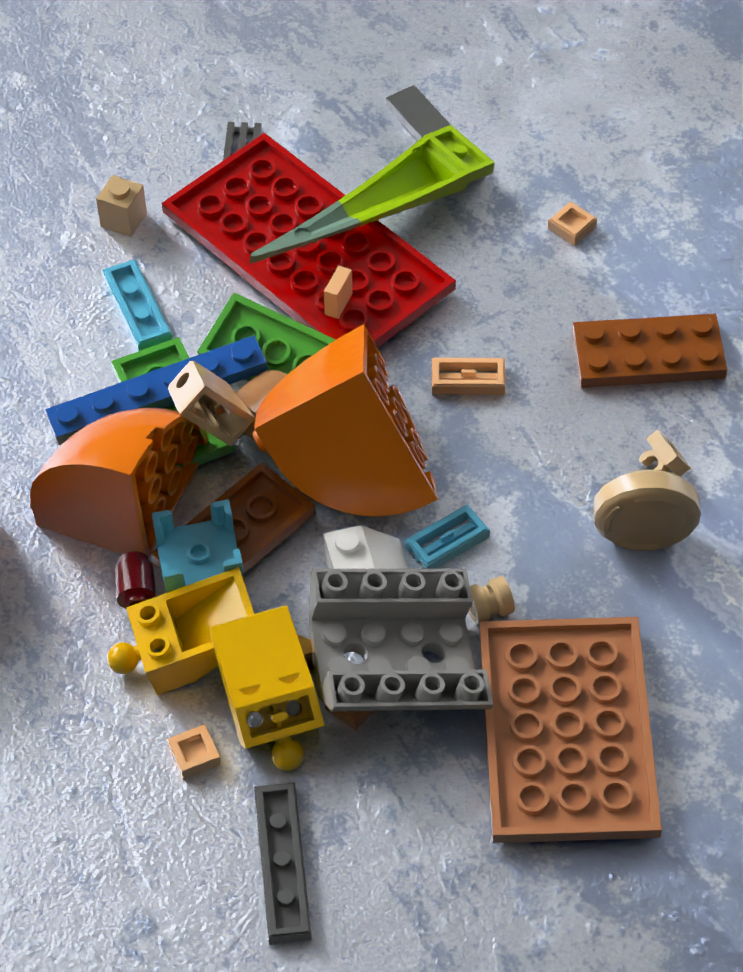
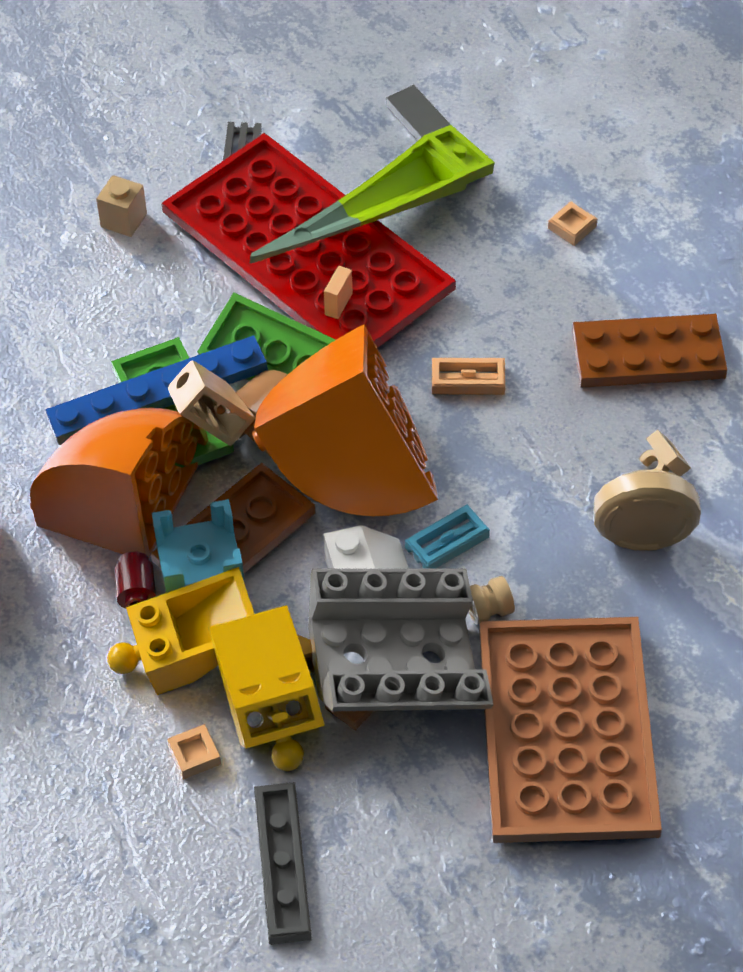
medium azure tile [102,259,172,351] -> none

